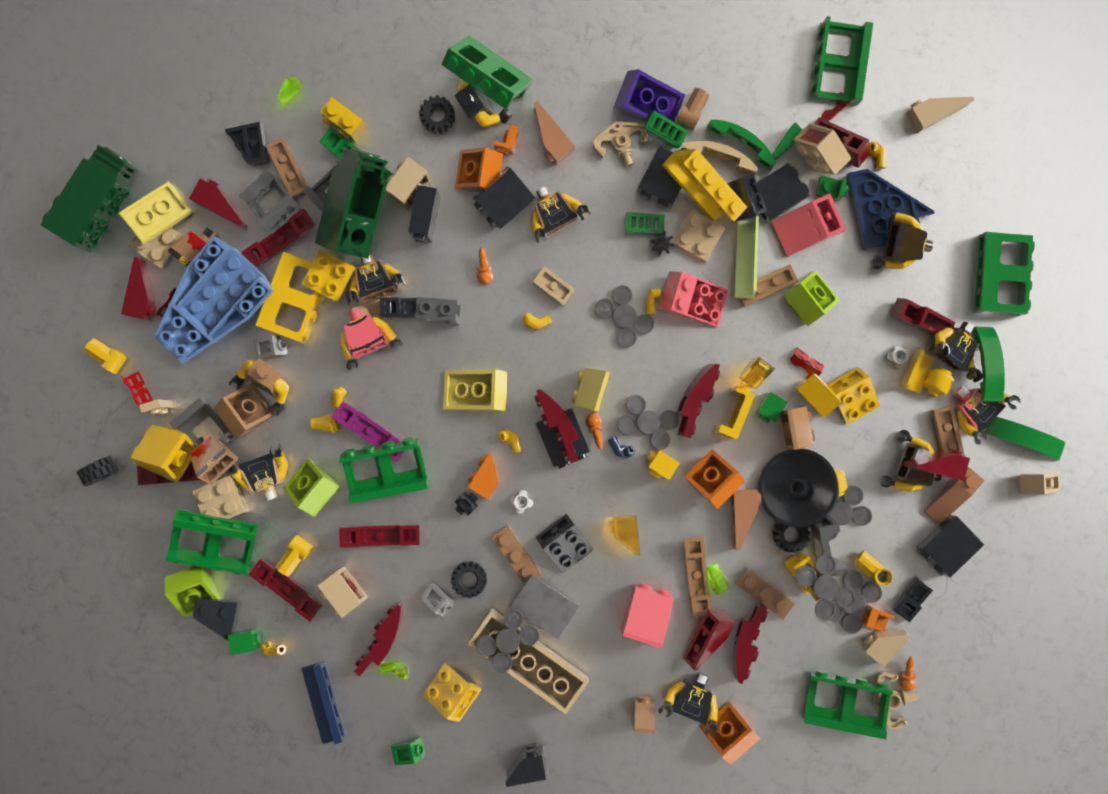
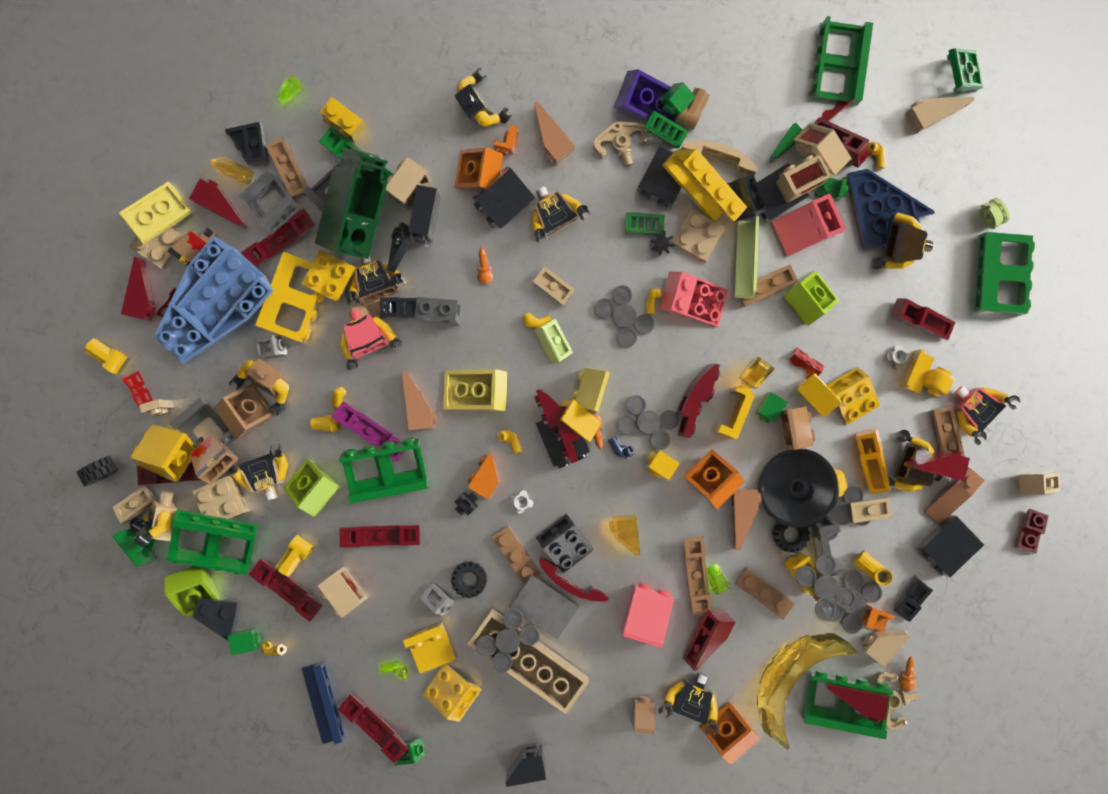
dark green piece [40,145,138,252] -> none
dark red slope [354,601,403,677] -> none
black tyre [419,95,455,134] -> none
green window [441,35,533,110] -> none
green slope [706,120,776,171] -> none
dark red slope [733,602,768,684] -> none
torso [928,321,983,383] -> none
green slope [973,326,1005,403] -> none
green slope [985,417,1066,461] -> none
none -> tan plate [112,485,155,525]
none -> green piece [112,529,157,567]
none -> torso [129,490,177,547]
none -> clear yellow slope [210,155,255,185]
none -> dark red slope [337,694,409,764]
none -> black wing [387,222,411,273]
none -> nougat slope [402,371,437,431]
none -> yellow bracket [403,622,456,673]
none -> yellowish green slope [534,319,573,363]
none -> dark red slope [538,556,609,602]
none -> yellow panel [560,400,602,442]
none -> green brick [660,82,696,115]
none -> clear yellow windscreen [757,633,858,750]
none -> tan piece [776,155,831,203]
none -> dark red slope [825,683,889,722]
none -> tan plate [848,497,892,523]
none -> light orange slope [856,428,891,494]
none -> green piece [947,48,984,94]
none -> yellowish green wheel [979,197,1010,229]
none -> dark red slope [1014,509,1049,554]

